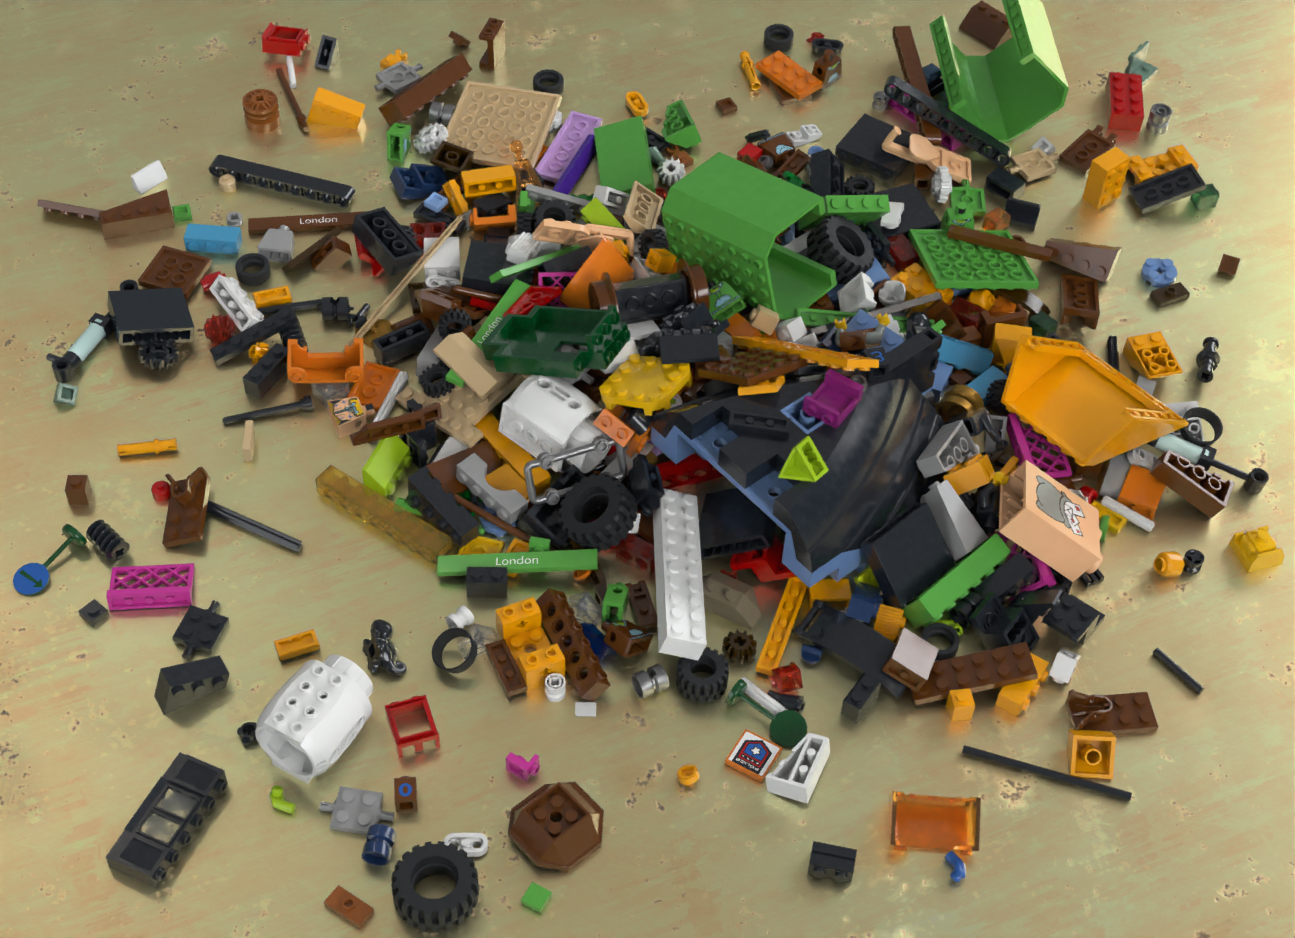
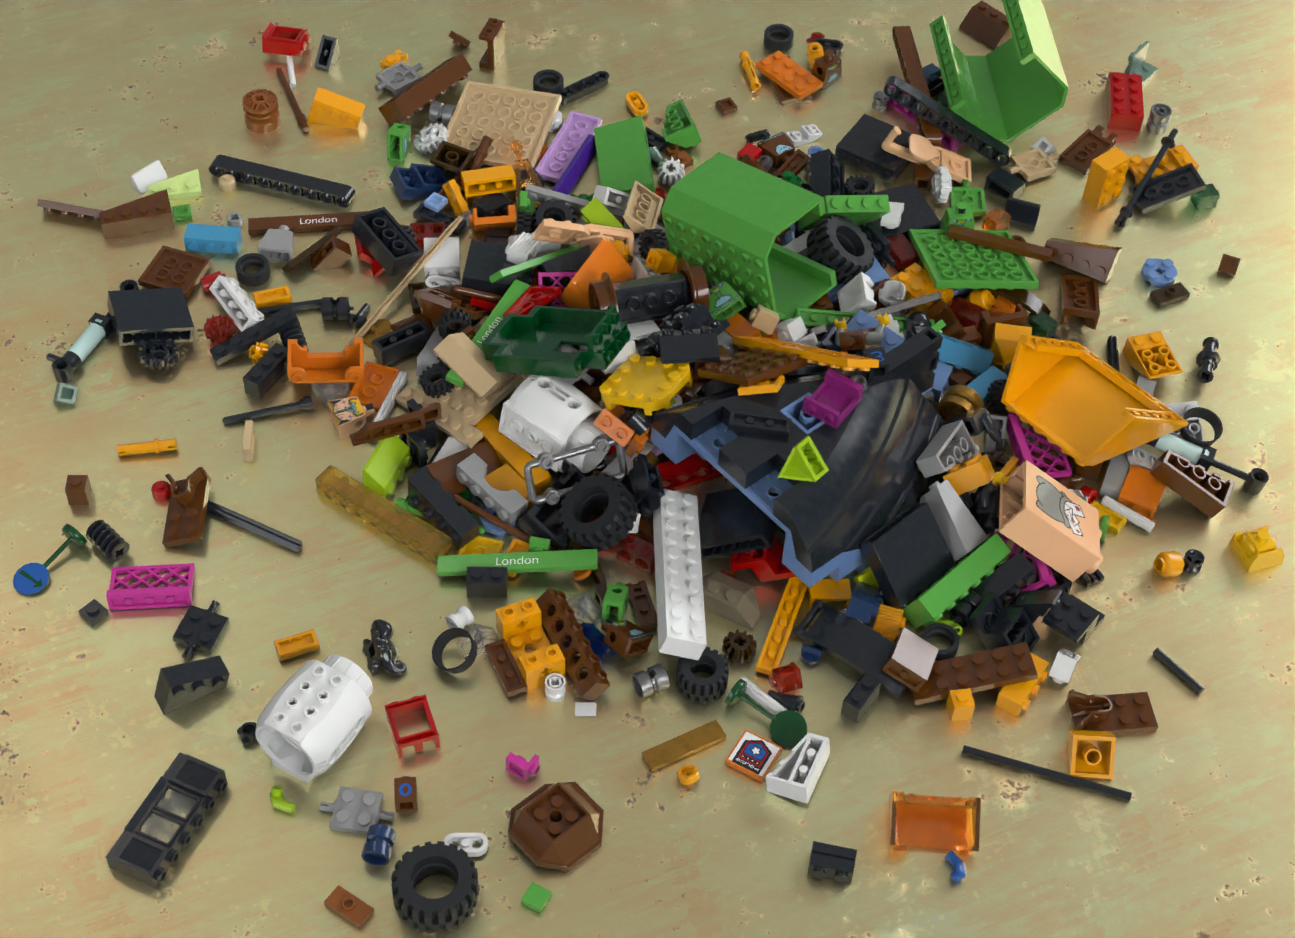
none -> yellowish green wing [148,169,202,200]
none -> reddish brown pin [467,135,493,171]
none -> black beam [556,71,609,105]
none -> pearl gold tile [642,720,727,772]
none -> light orange plate [807,42,824,71]
none -> black bar [1114,128,1178,228]

